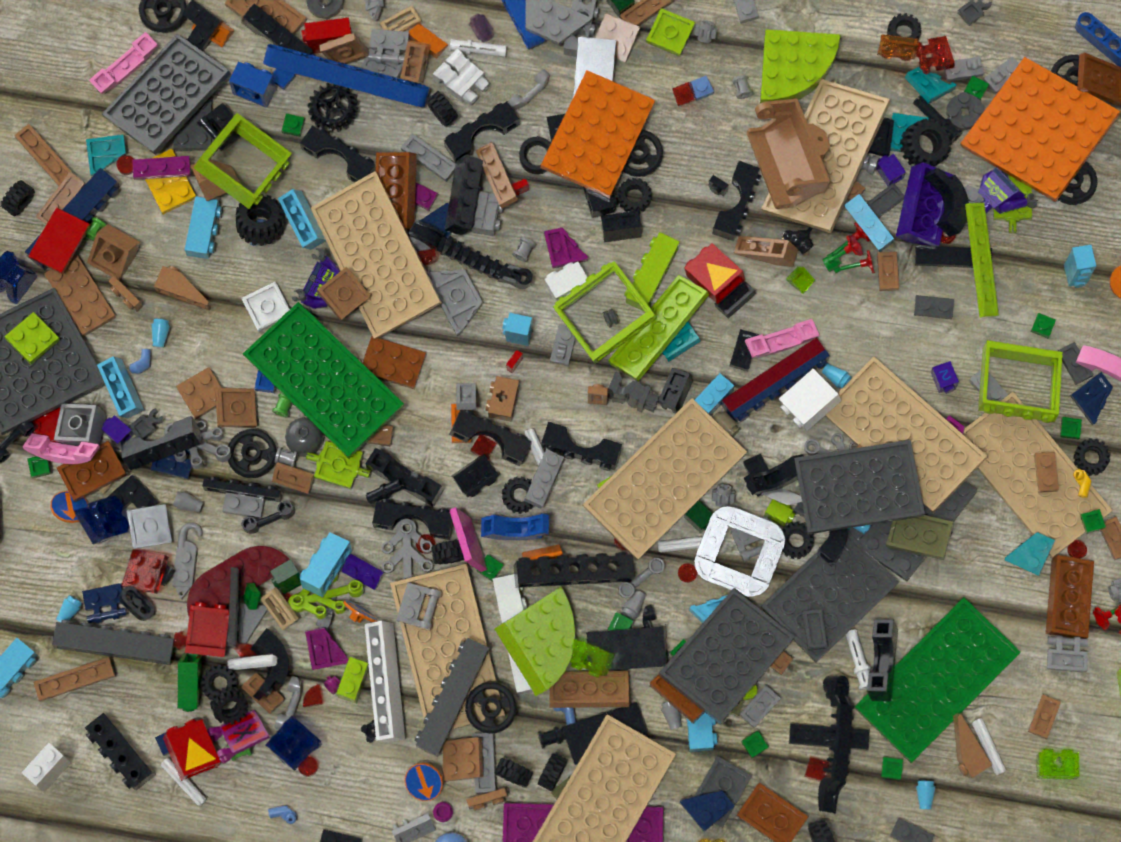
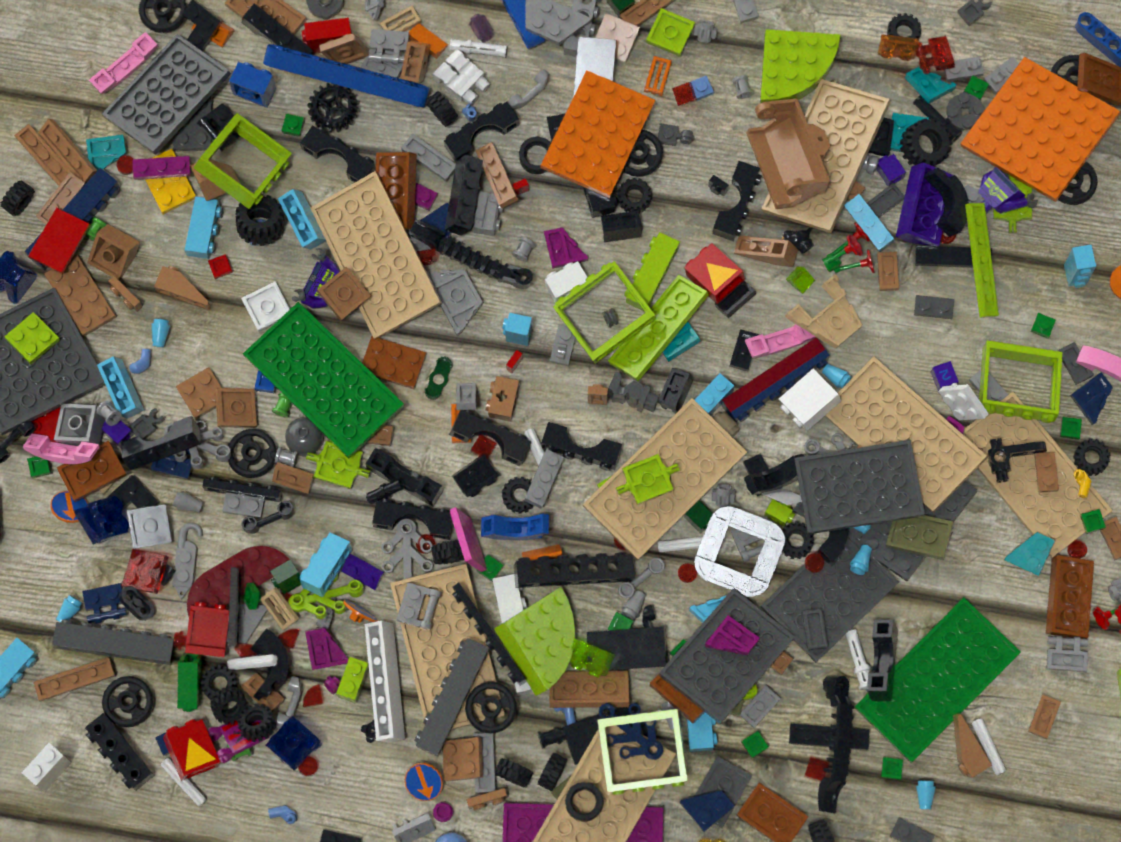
blue tile [272,69,296,90] -> none
clear neon green brick [1036,749,1079,780] -> none
none -> medium nougat plate [38,119,97,183]
none -> light grey bush [96,401,122,426]
none -> black wheel [102,676,154,728]
none -> red tile [208,254,233,279]
none -> black tyre [237,704,276,742]
none -> clear red tile [278,629,300,649]
none -> dark green piece [424,356,452,400]
none -> black plate [452,583,526,686]
none -> medium blue arm [462,104,476,122]
none -> black tyre [565,782,603,822]
none -> window [598,709,688,795]
none -> dark blue plant [599,703,663,760]
none -> lime plate [616,454,680,505]
none -> orange tile [644,56,672,96]
none -> dark grey plate [658,123,694,146]
none -> magenta wing [705,615,760,656]
none -> tan wing [785,274,862,349]
none -> clear red plate [804,553,824,573]
none -> medium azure cone [850,545,872,575]
none -> white plate [938,383,989,420]
none -> black piece [988,438,1047,483]

